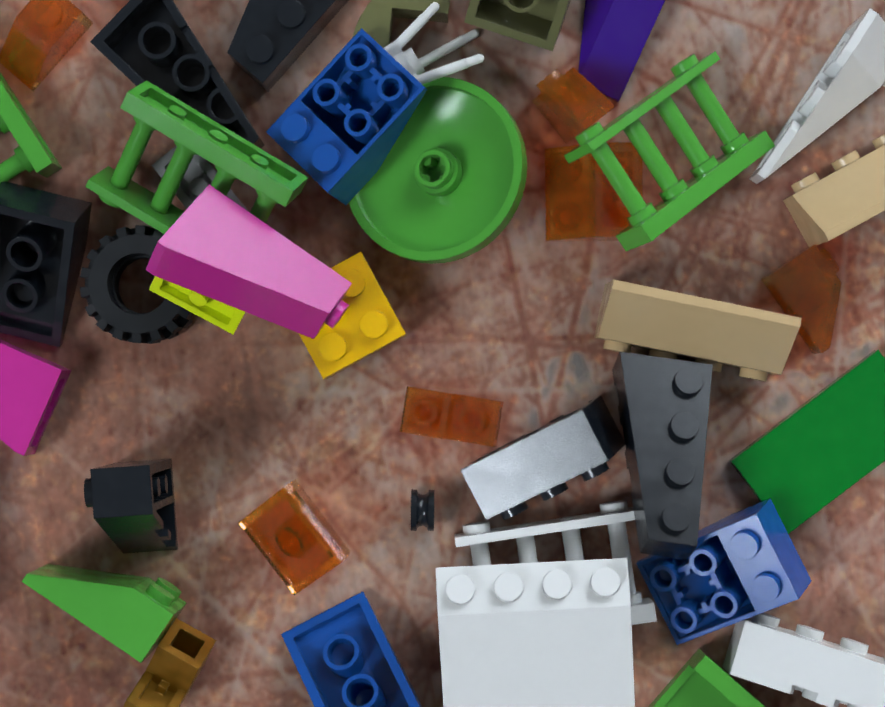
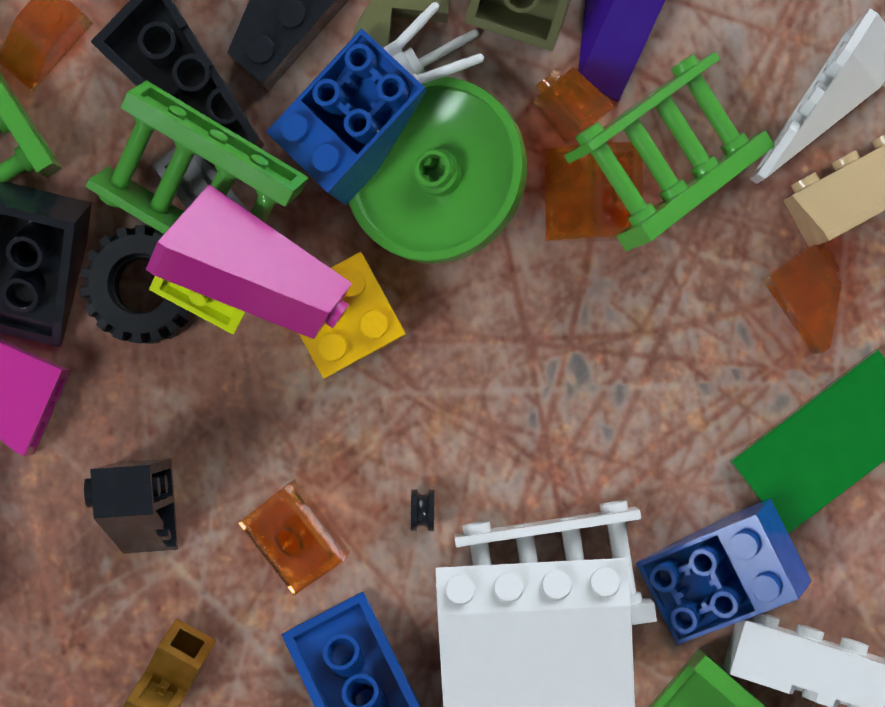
bright green slope [22,564,187,663] -> none
clear orange slope [400,386,504,447] -> none
wedge [461,395,625,520] -> none
tan slope [594,279,802,382] -> none
black wedge [612,352,713,560] -> none

